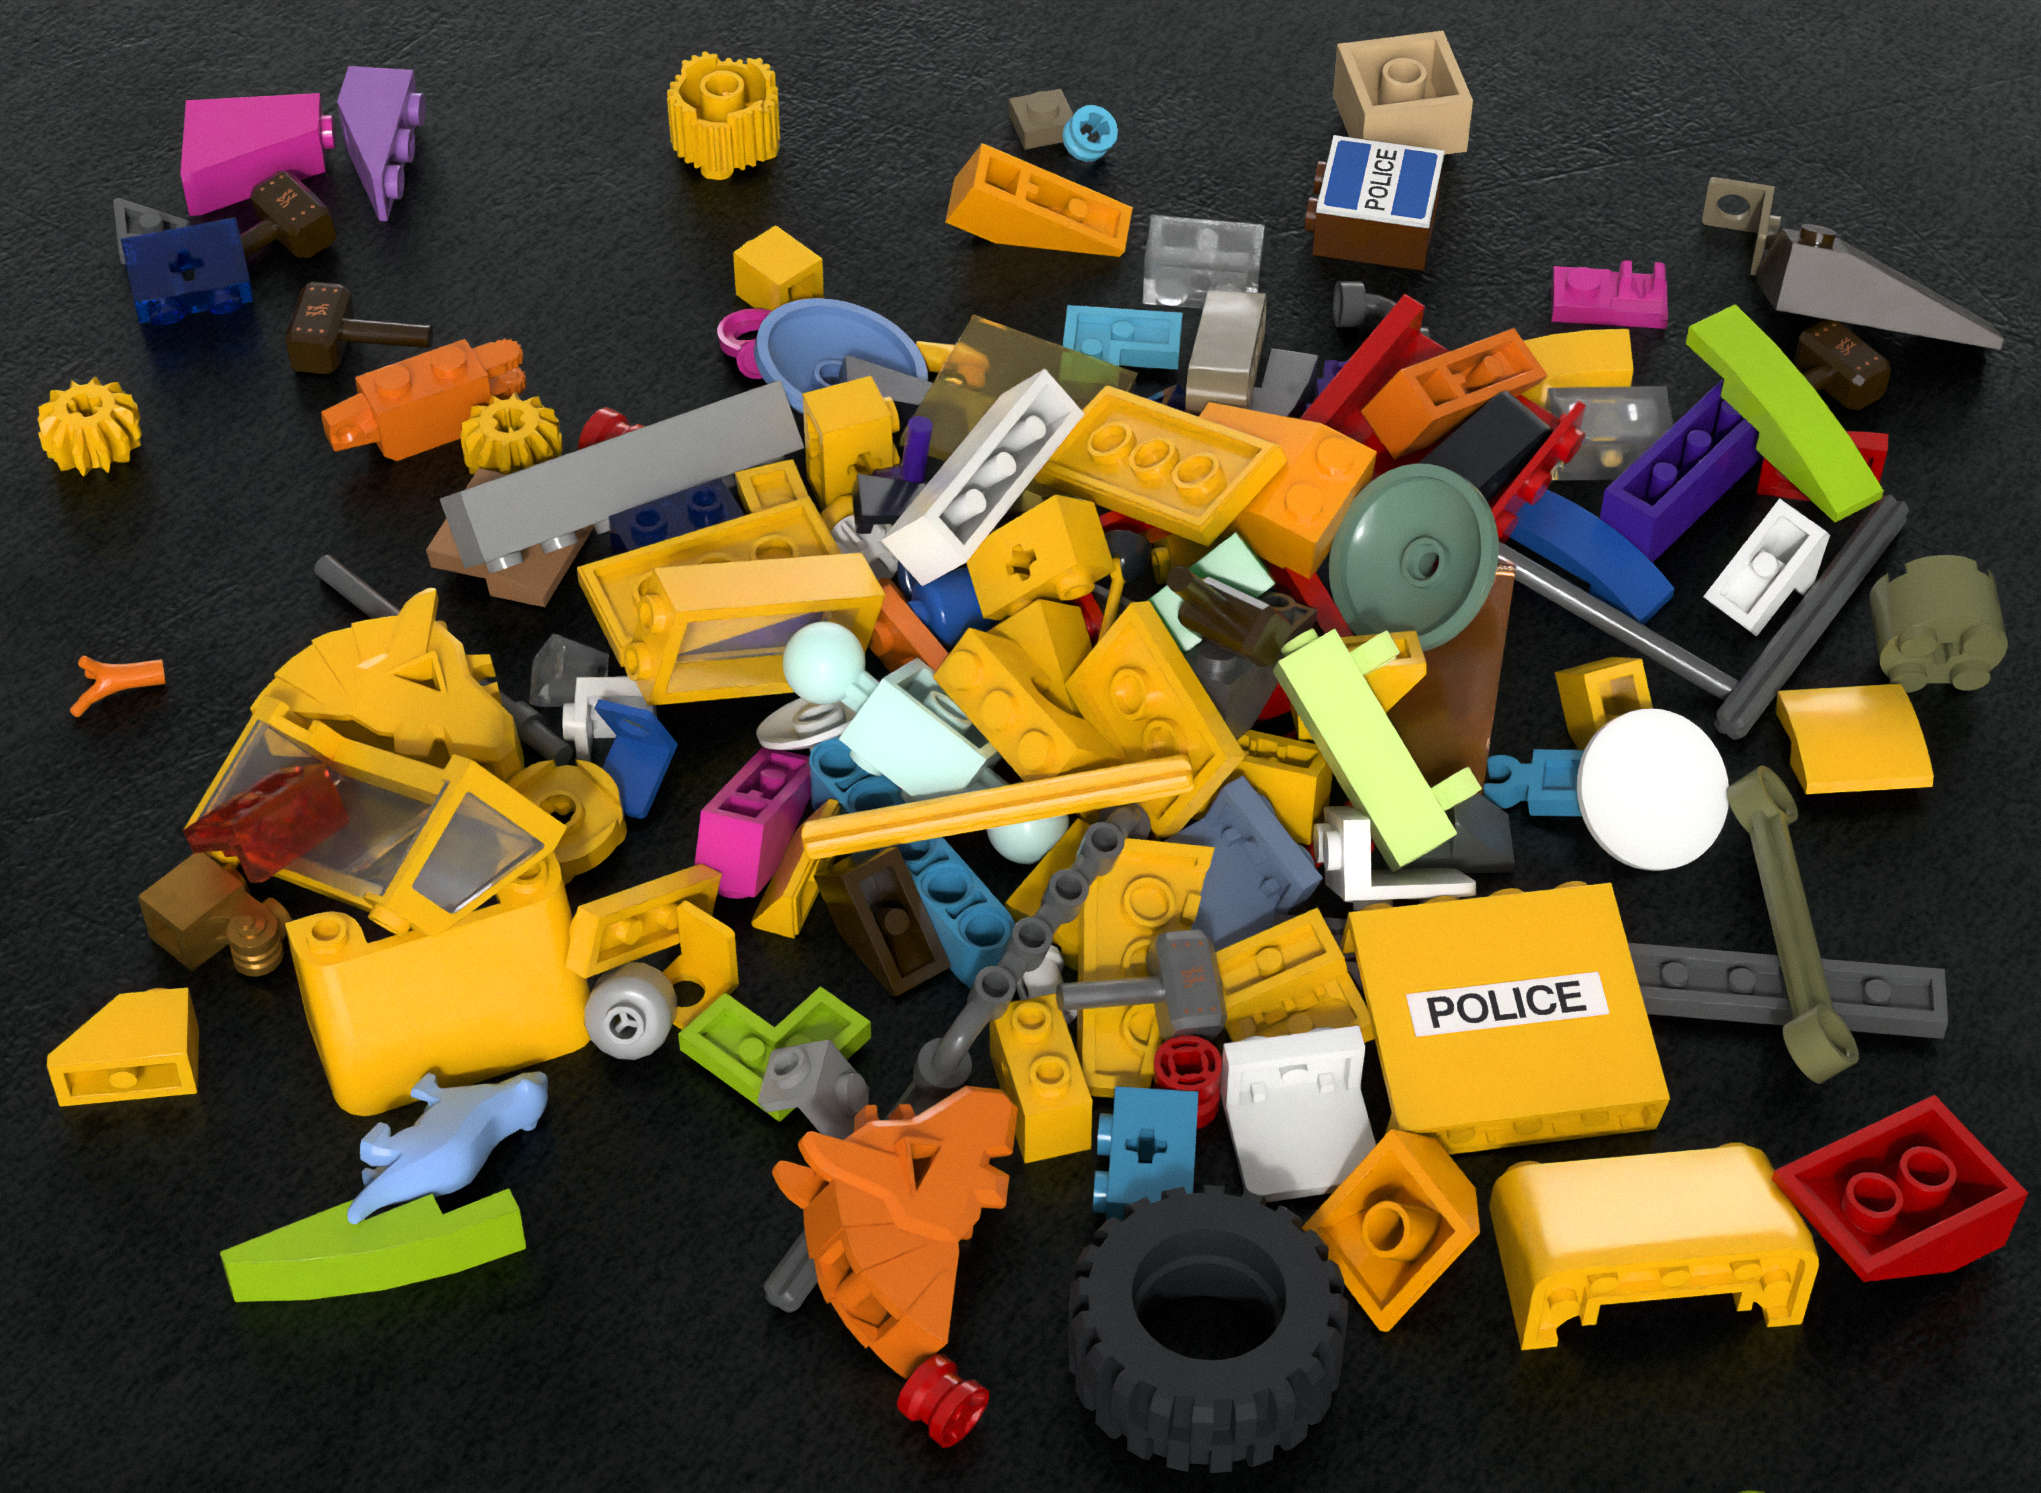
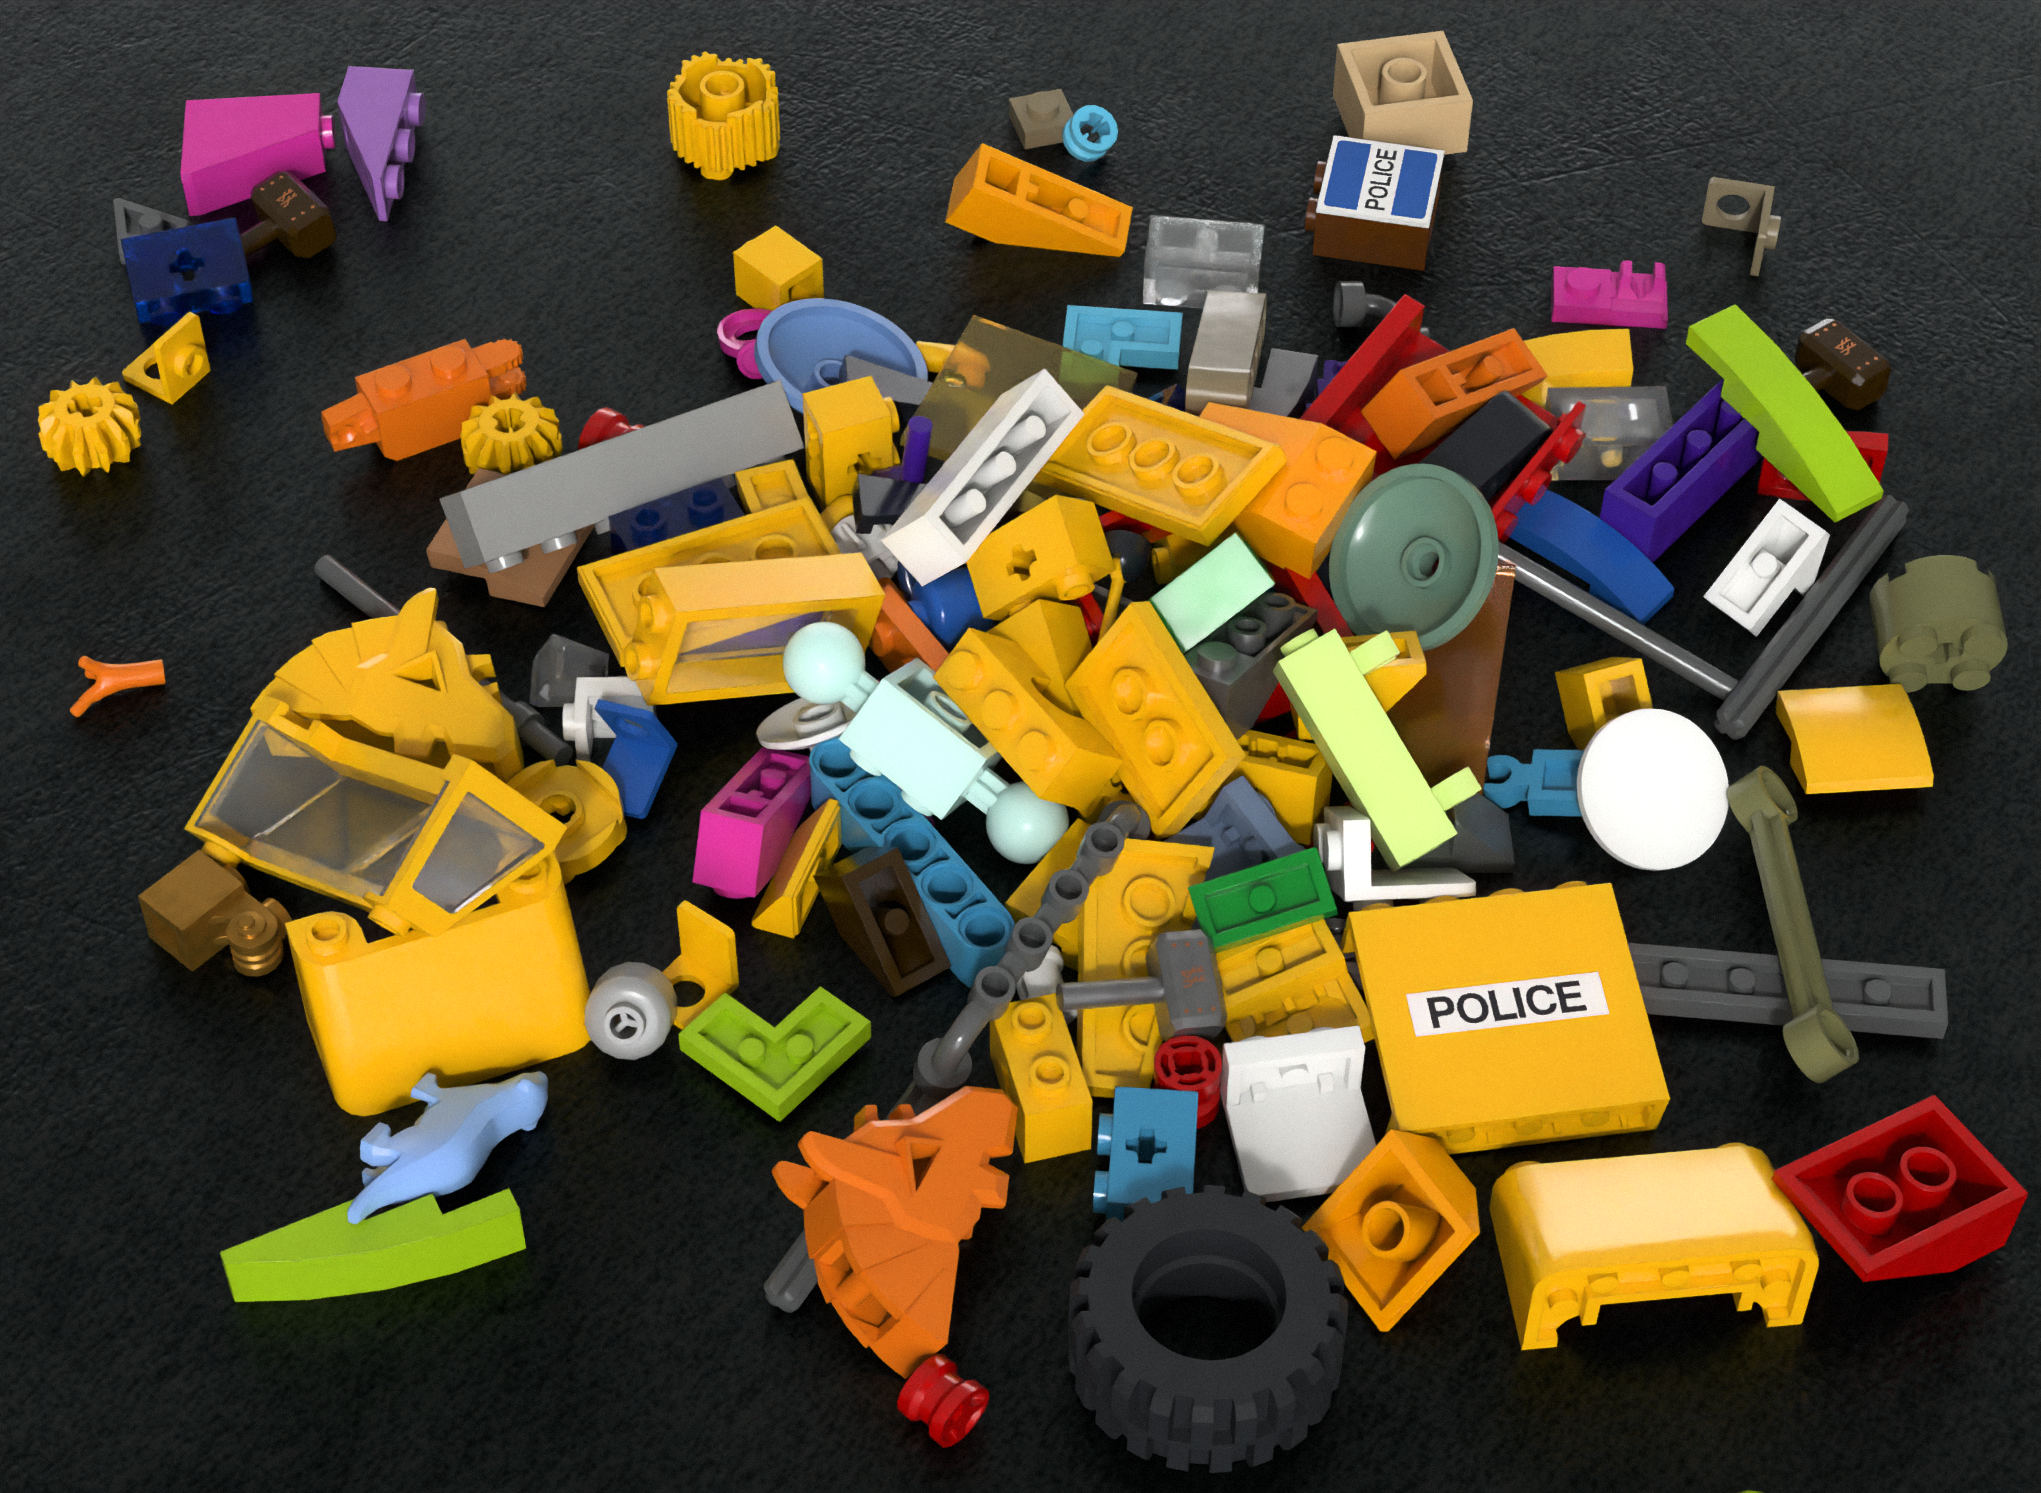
yellow slope [47,988,199,1107] -> none
clear red bracket [183,763,349,883] -> none
dark brown piece [285,282,433,374] -> none
yellow plate [565,863,722,979] -> none
light grey bracket [758,1039,870,1140] -> none
yellow axle [802,754,1194,860] -> none
dark brown piece [1167,566,1291,667] -> none
wedge [1755,224,2004,350] -> none
none -> yellow bracket [122,312,211,405]
none -> green plate [1188,847,1338,954]

